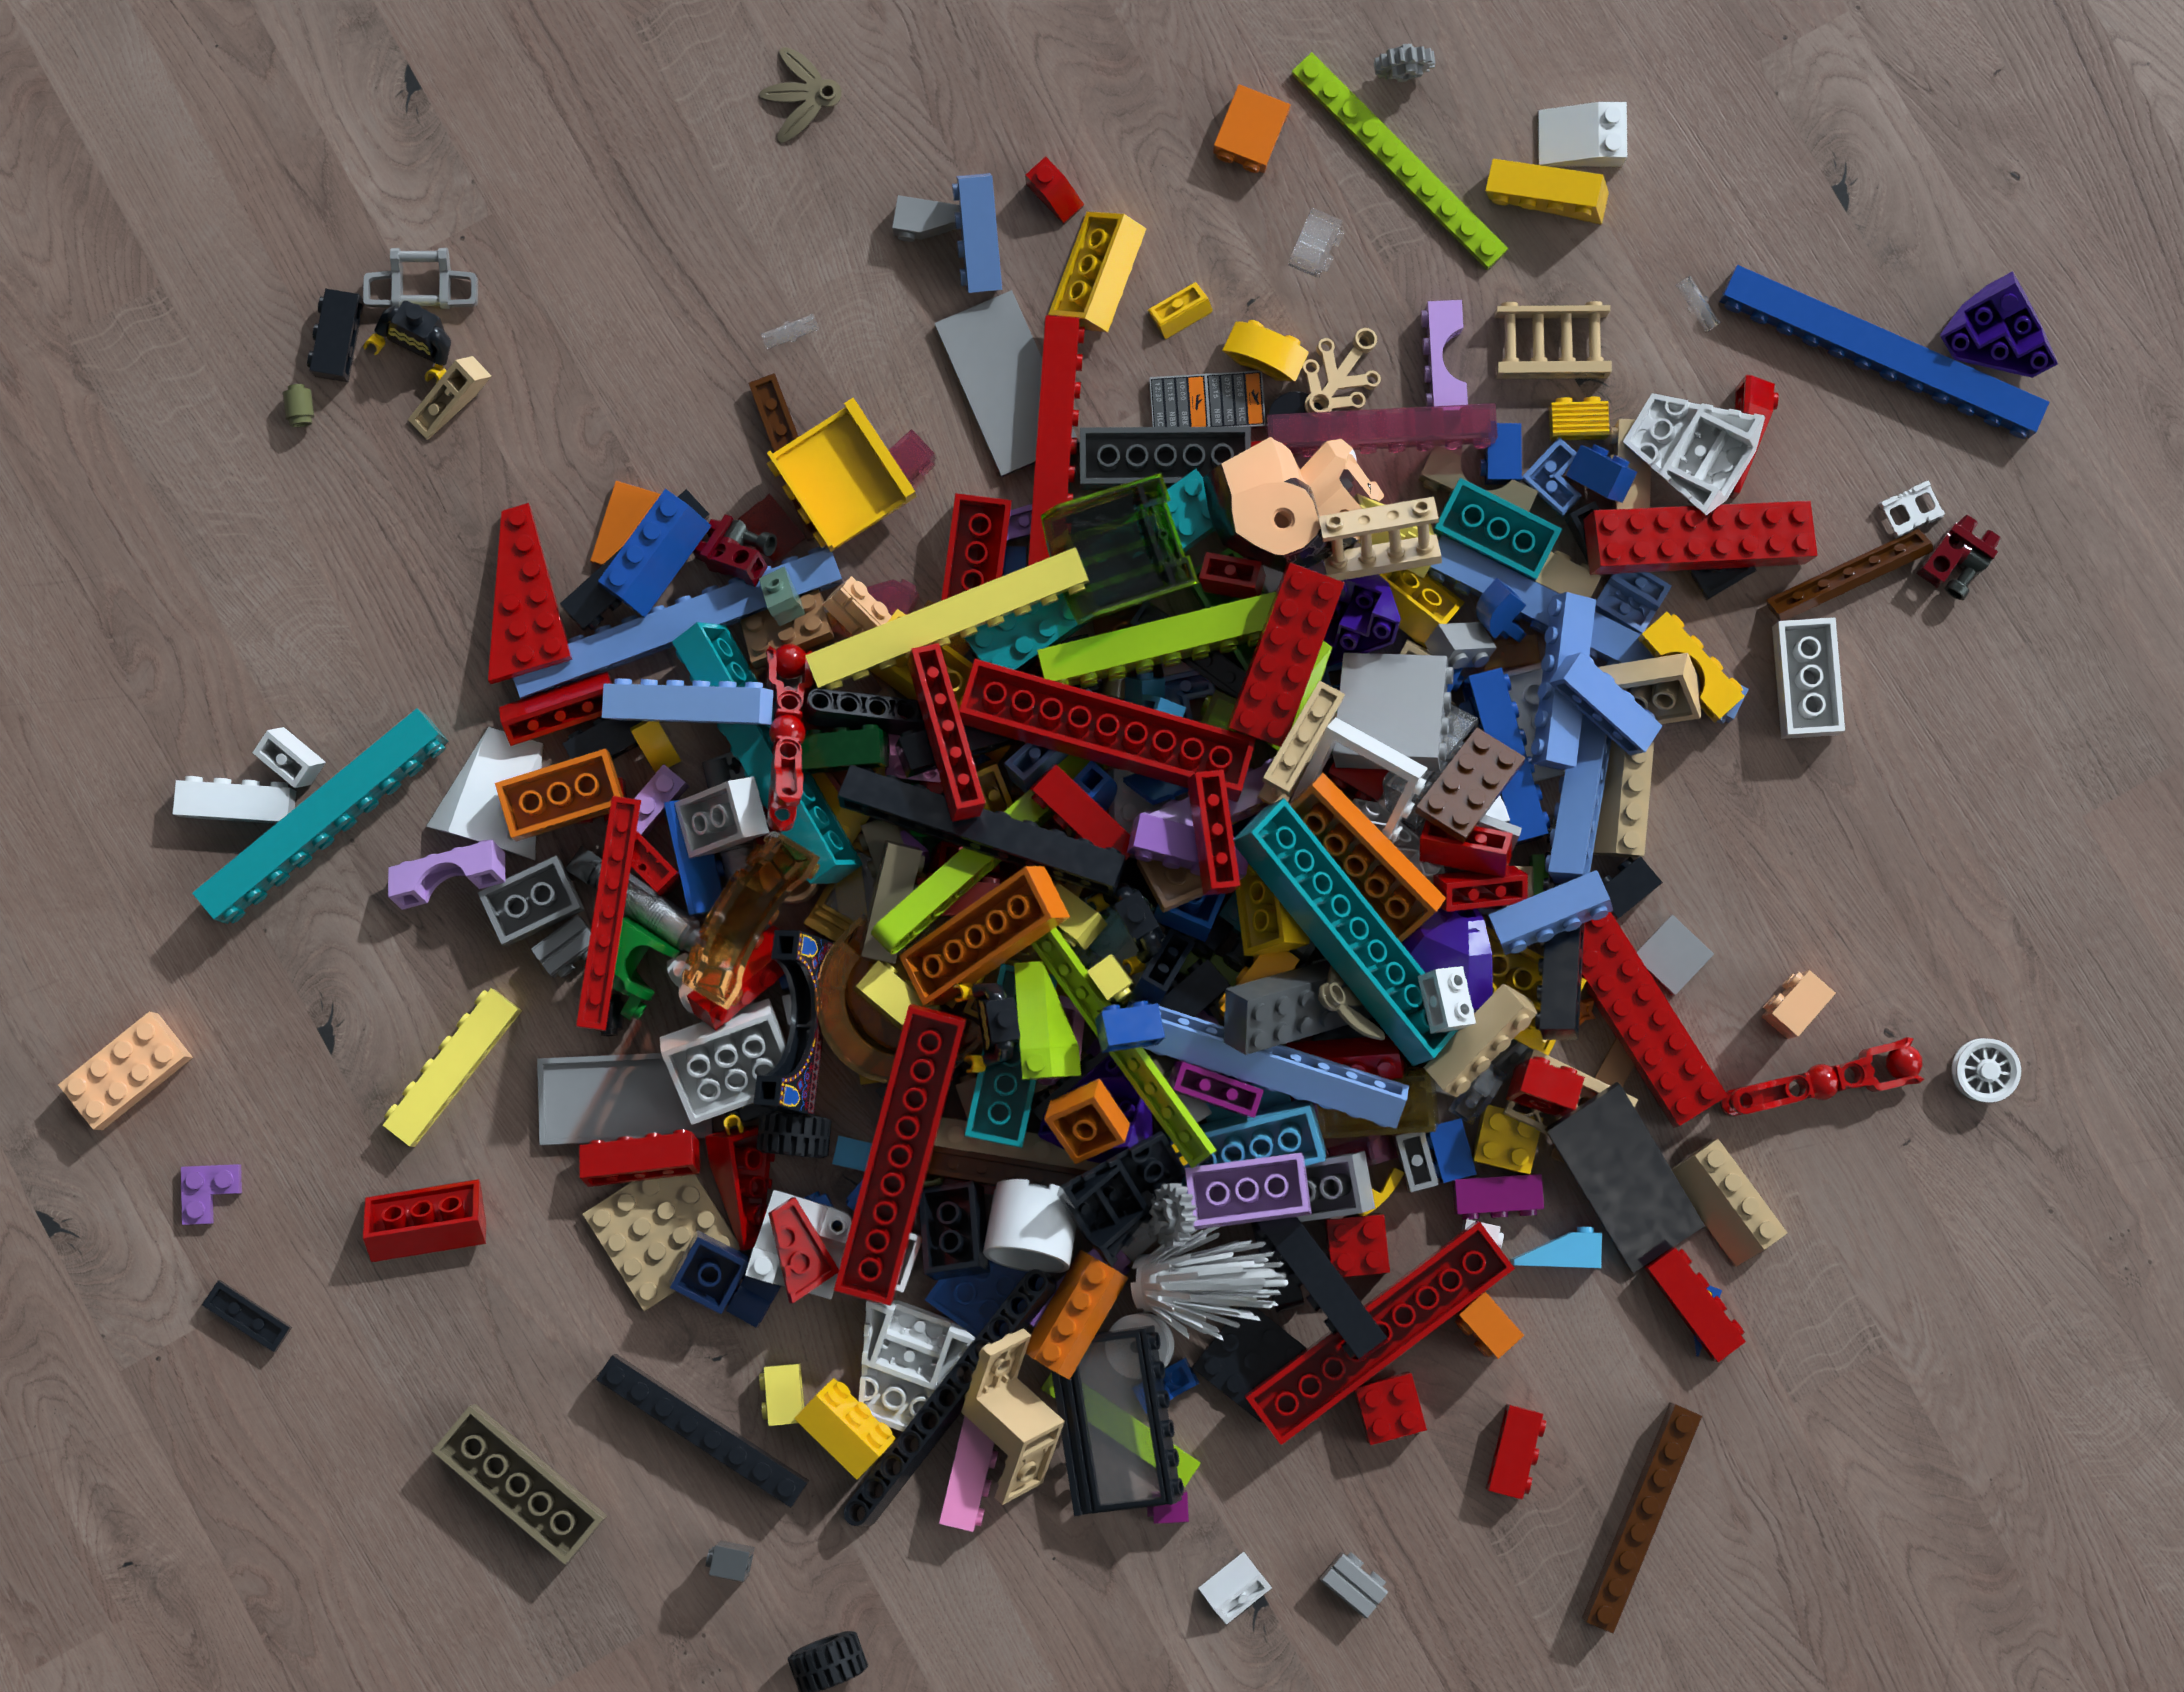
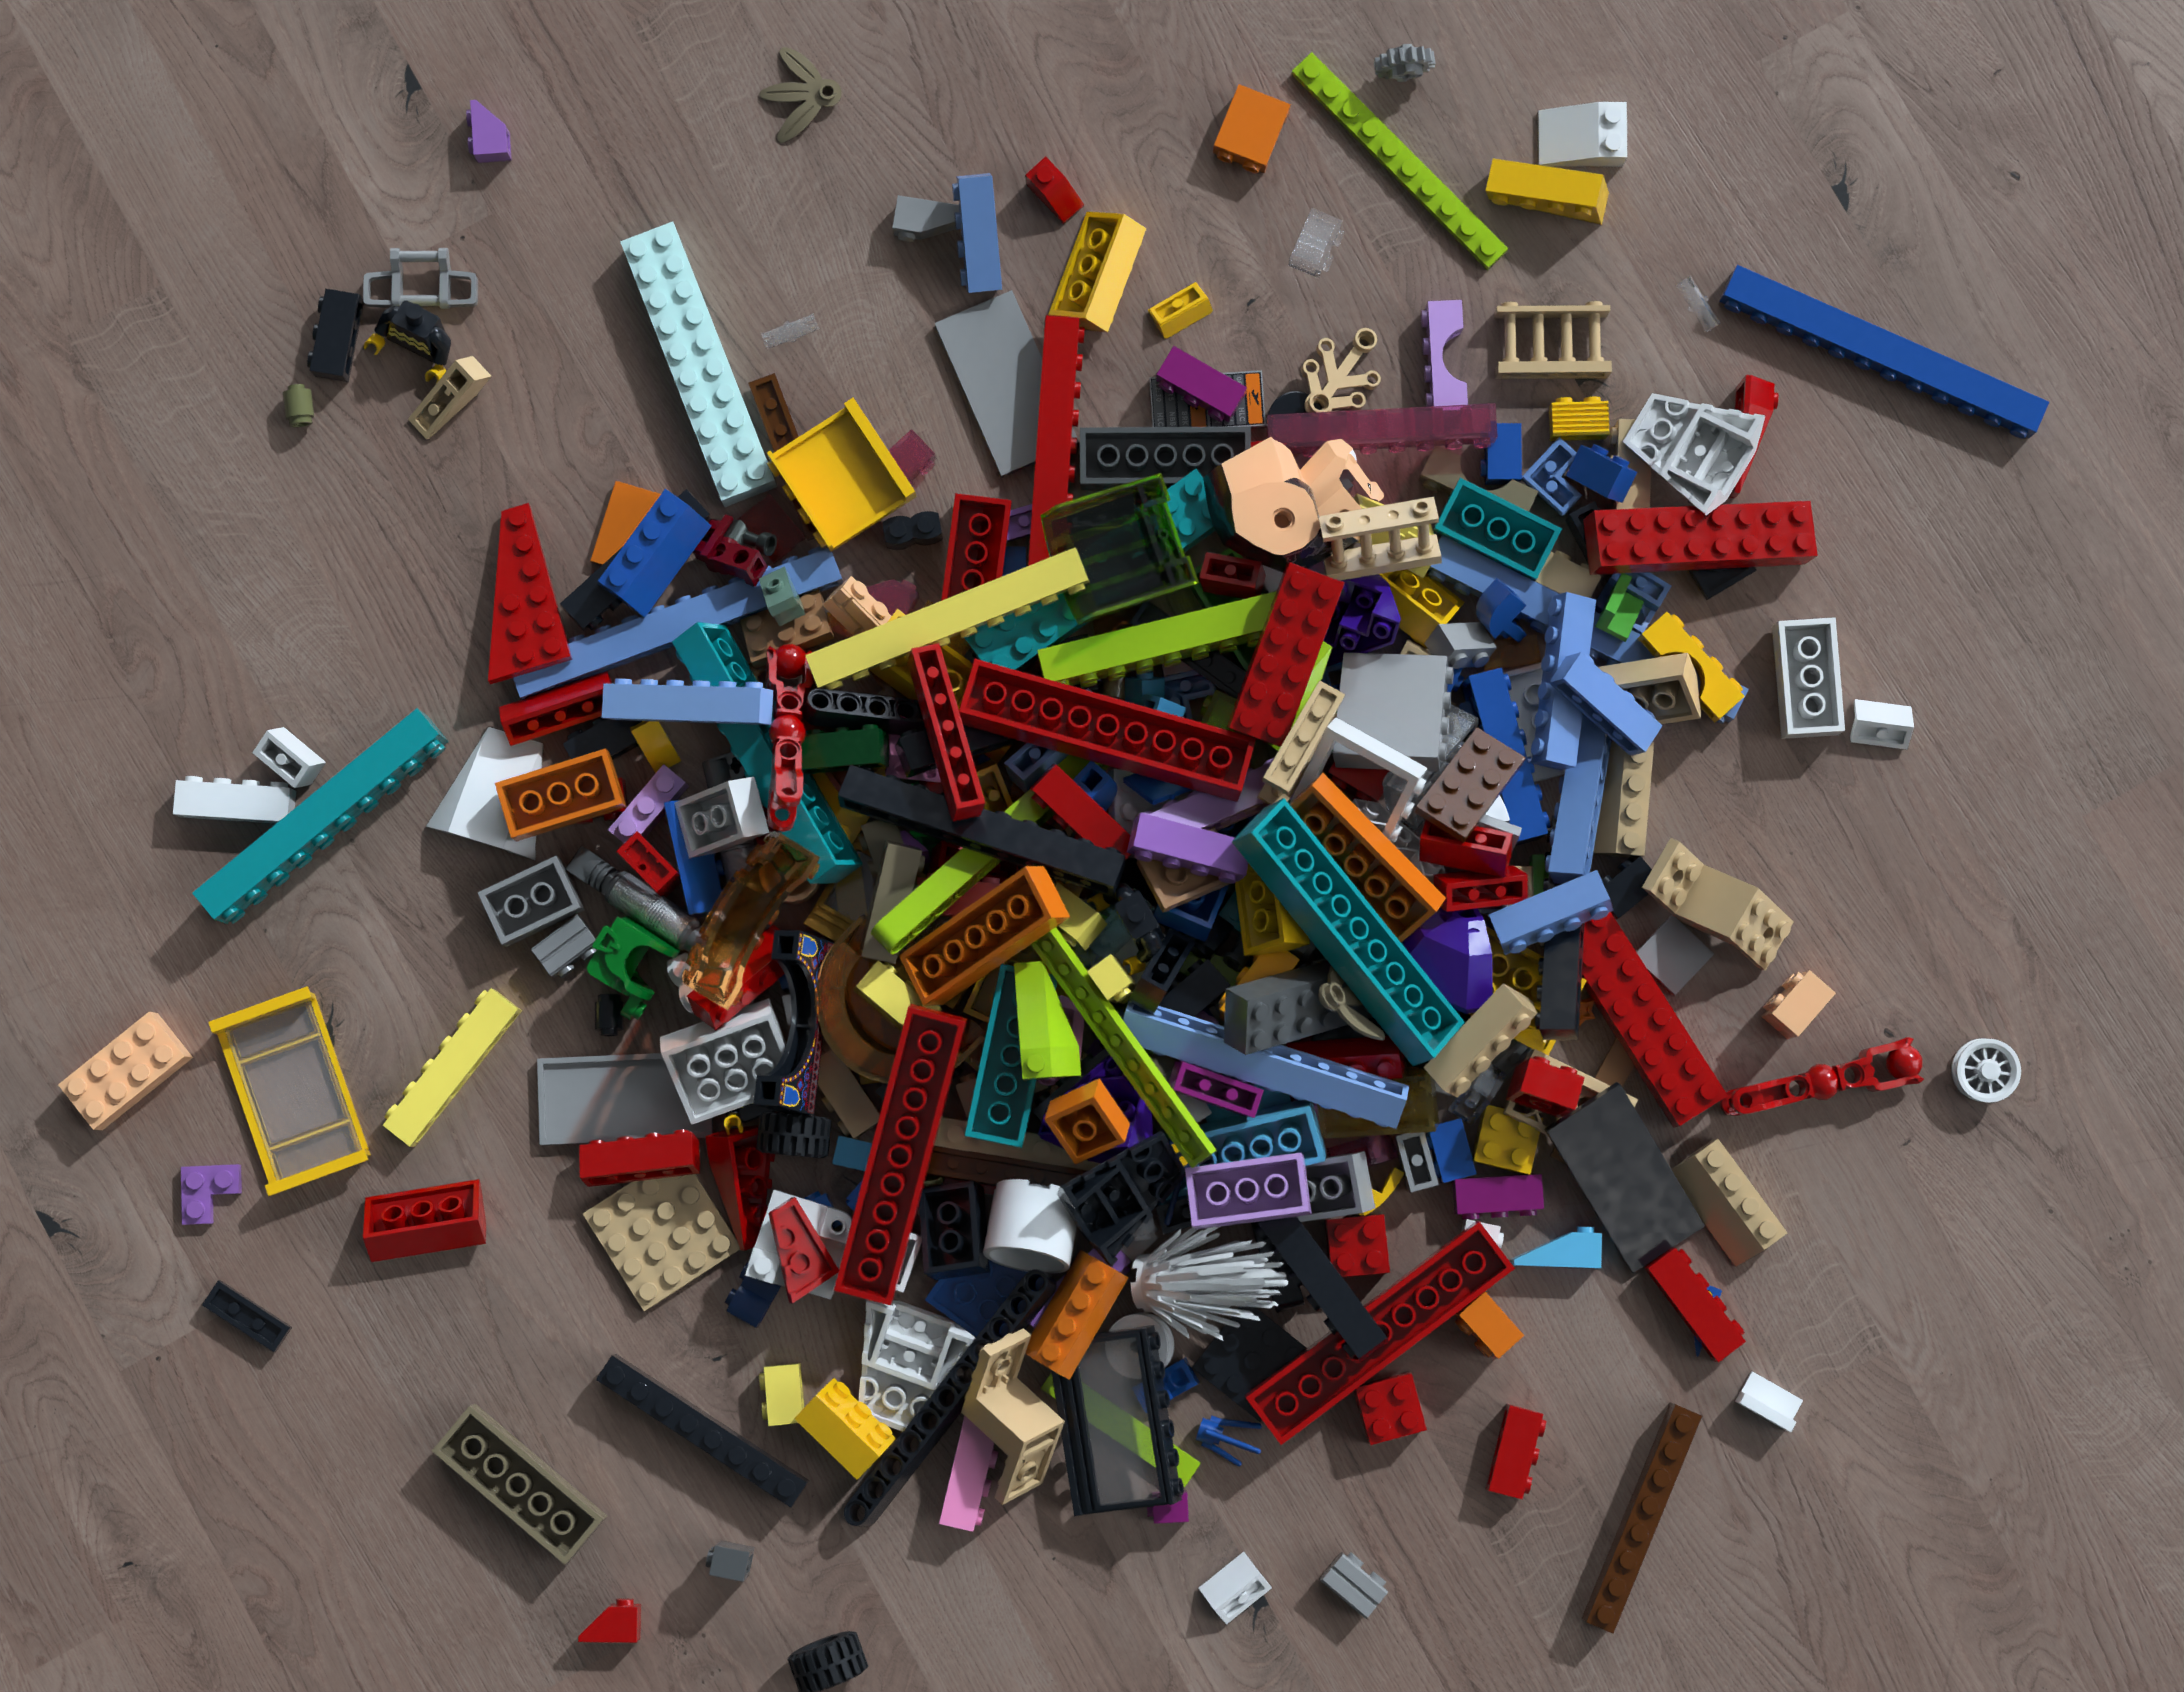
lavender arch [388,840,505,910] -> none
red plate [576,796,641,1031] -> none
dark blue brick [669,1230,749,1314] -> none
black torso [953,982,1020,1073] -> none
blue brick [1095,1001,1165,1053] -> none
light grey gear [1149,1183,1197,1248] -> none
red brick [1187,770,1240,895] -> none
yellow brick [1222,320,1309,382] -> none
white brick [1418,966,1476,1034] -> none
reddish brown plate [1766,528,1934,621] -> none
white piece [1878,481,1945,539] -> none
dark red hips [1916,515,2001,600] -> none
dark purple brick [1940,271,2058,378] -> none
none -> clear piece [208,986,371,1196]
none -> medium lavender slope [466,100,512,163]
none -> red slope [578,1598,641,1643]
none -> light aqua brick [620,221,777,507]
none -> tan brick [817,1049,880,1139]
none -> black brick [882,511,943,550]
none -> magenta brick [1156,345,1247,422]
none -> blue plant [1195,1416,1262,1467]
none -> bright green panel [1595,573,1644,642]
none -> tan bracket [1642,838,1794,971]
none -> white panel [1735,1371,1803,1432]
none -> white panel [1850,699,1914,750]

